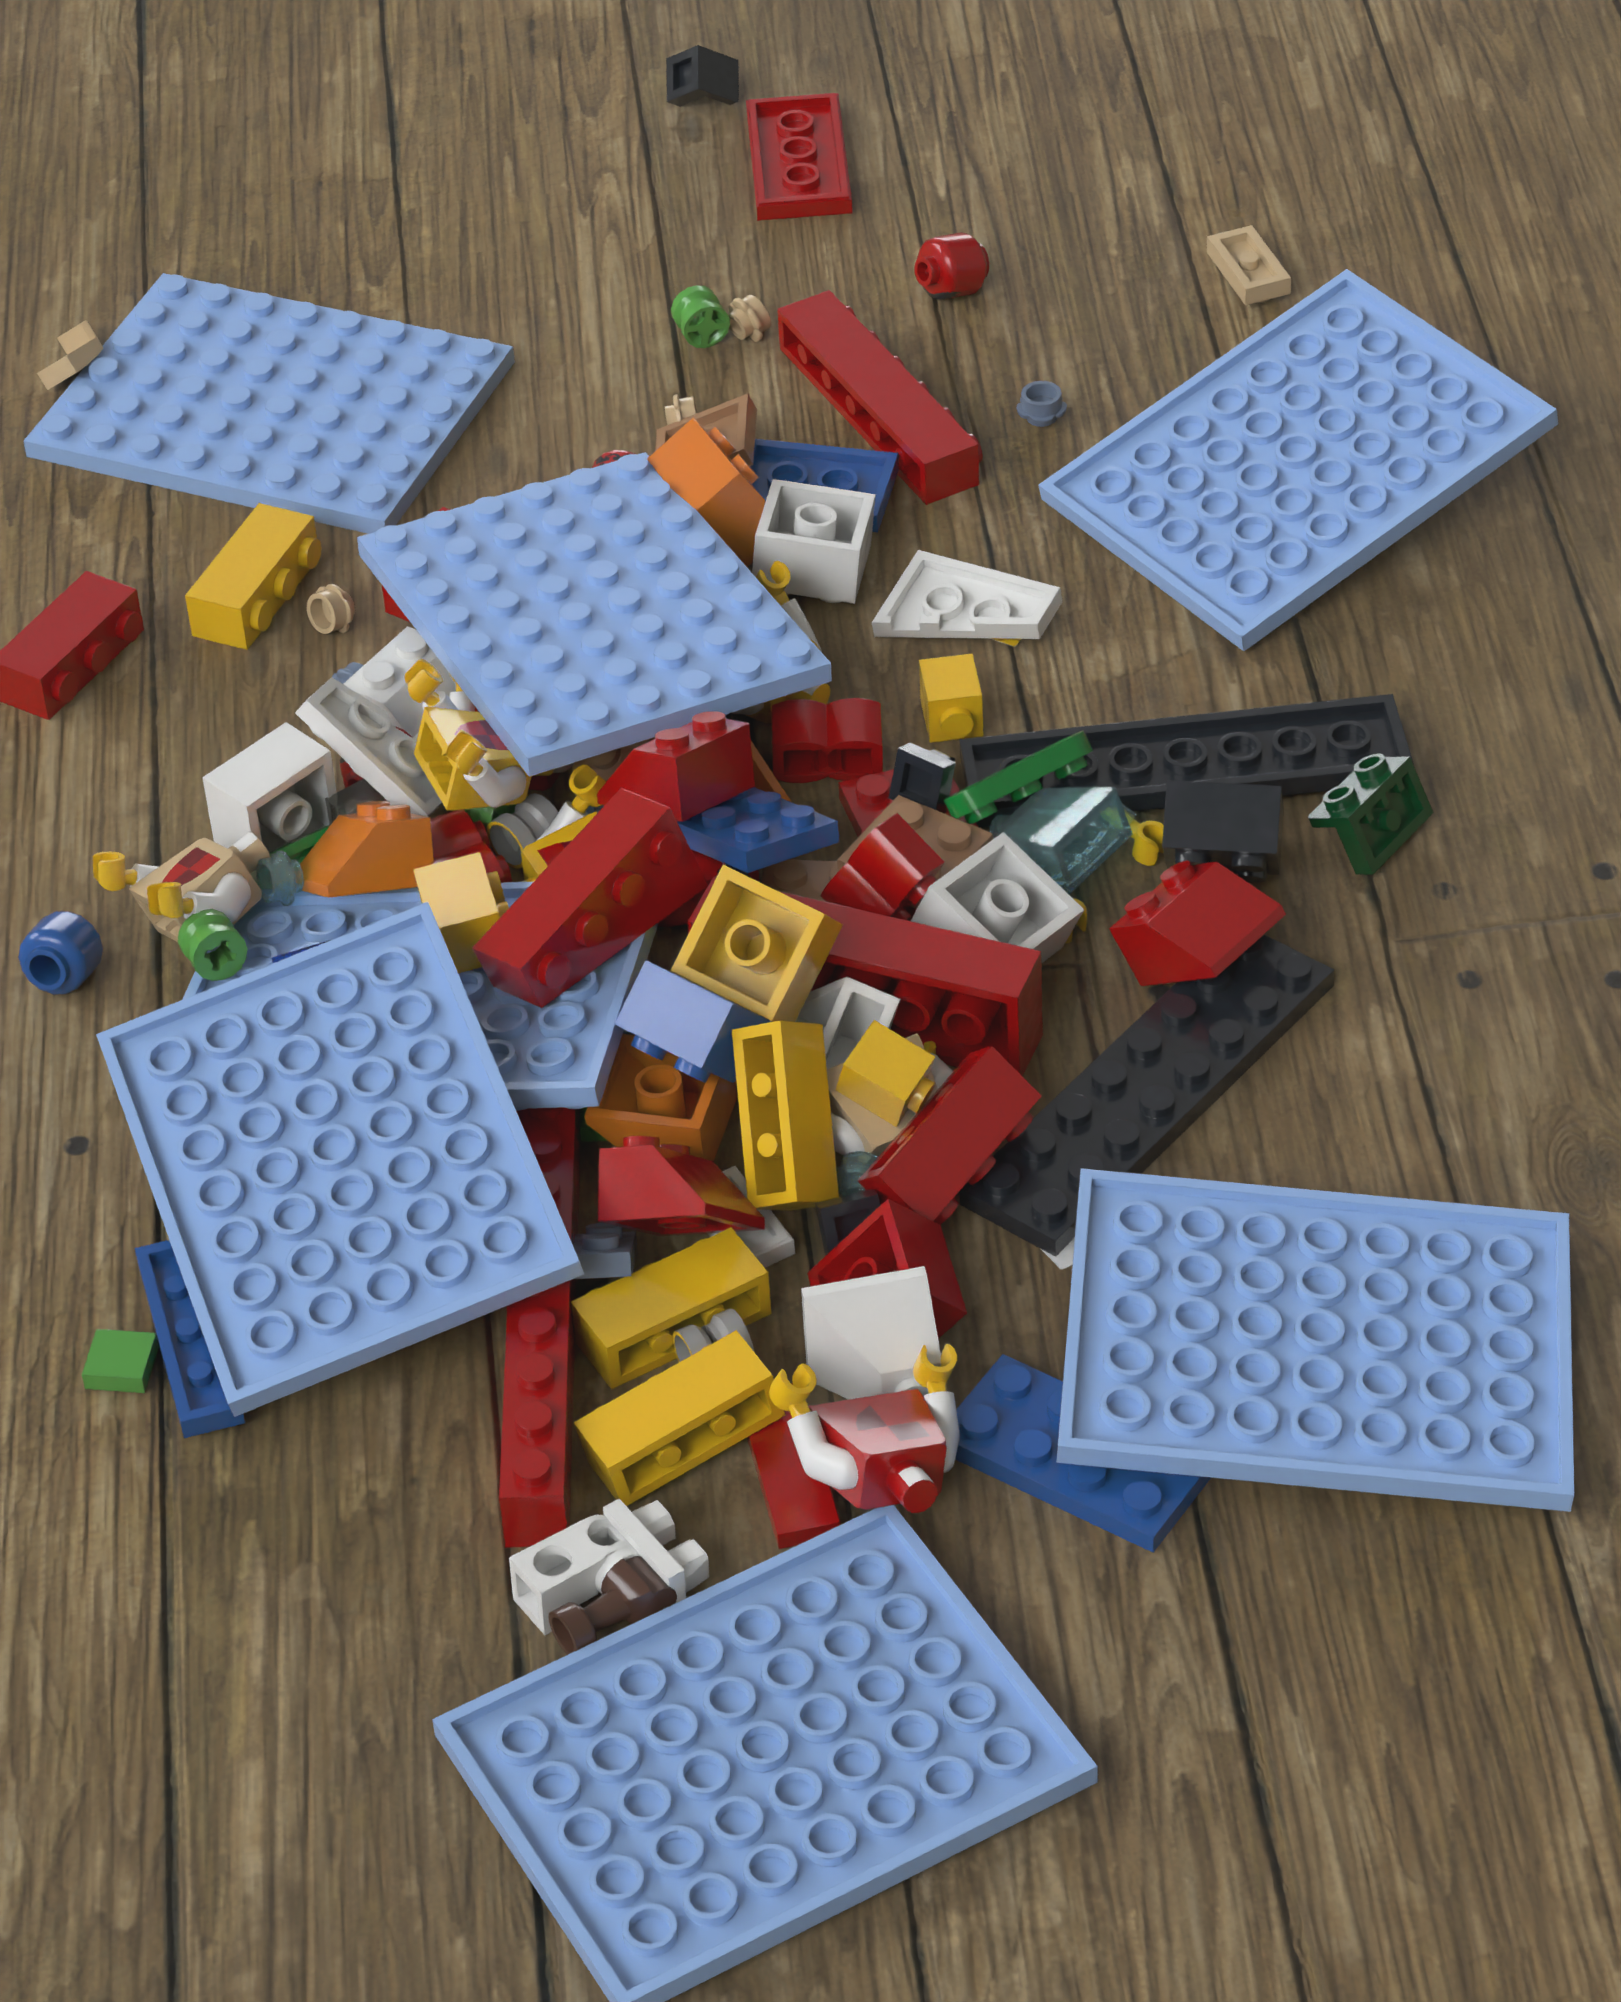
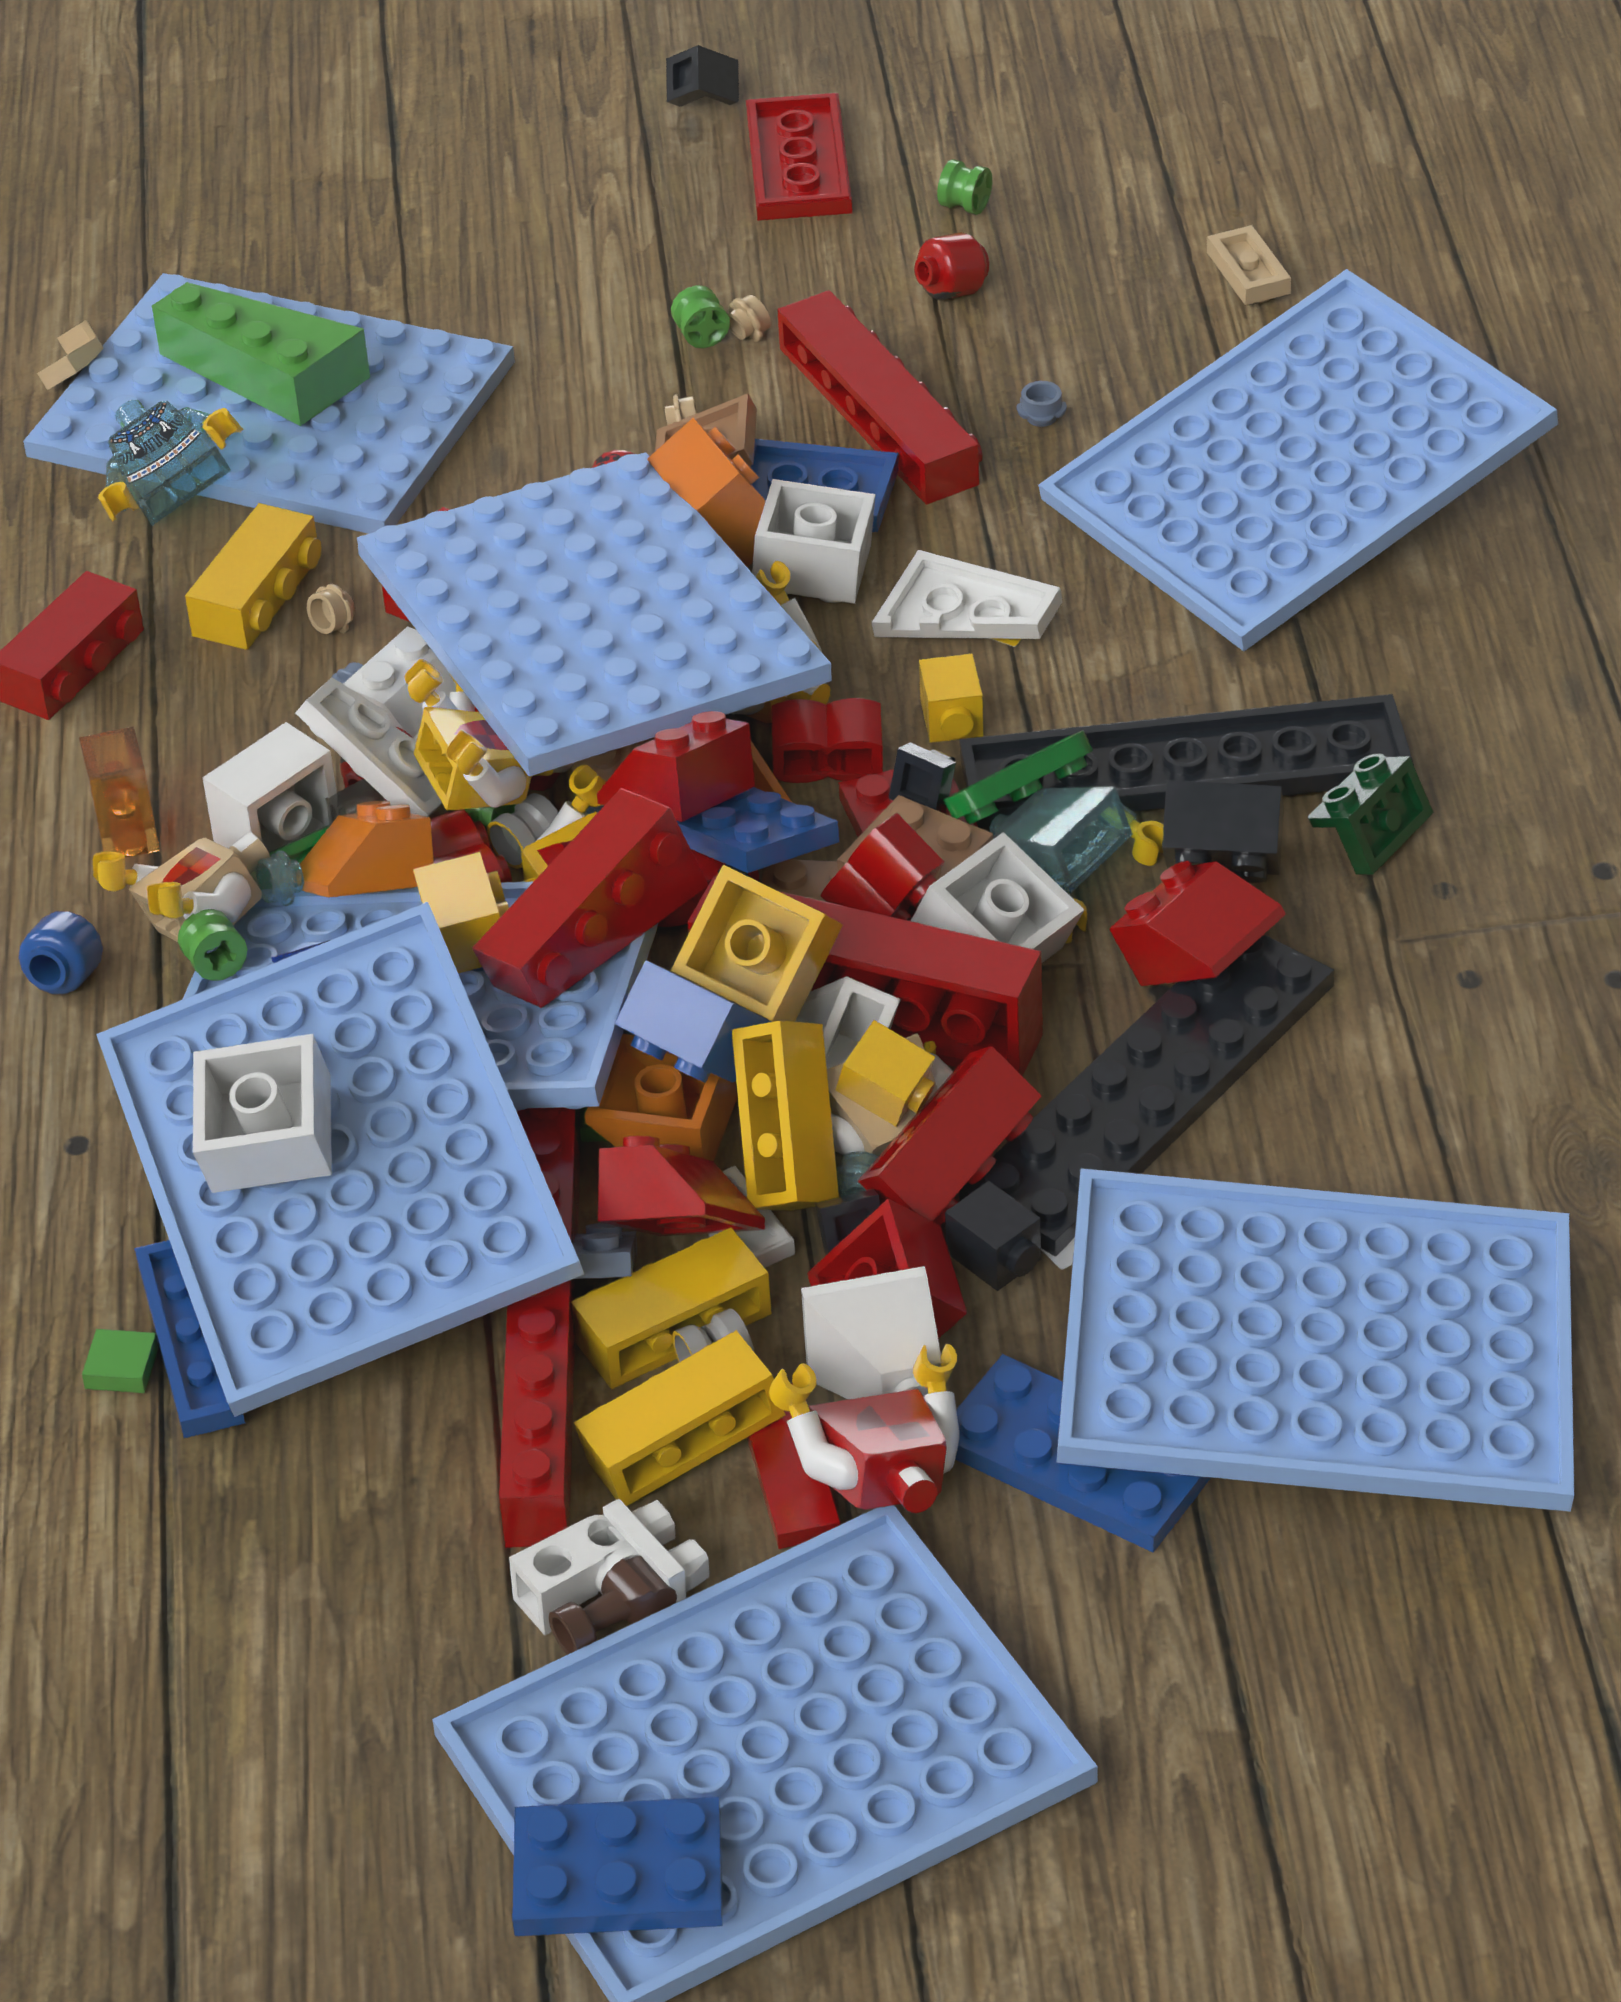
none -> clear orange brick [79,726,160,858]
none -> clear light blue torso [98,400,243,526]
none -> bright green wedge [152,282,370,426]
none -> white brick [193,1034,332,1193]
none -> blue plate [512,1797,723,1936]
none -> bright green wheel [937,159,993,215]
none -> black brick [945,1181,1041,1291]

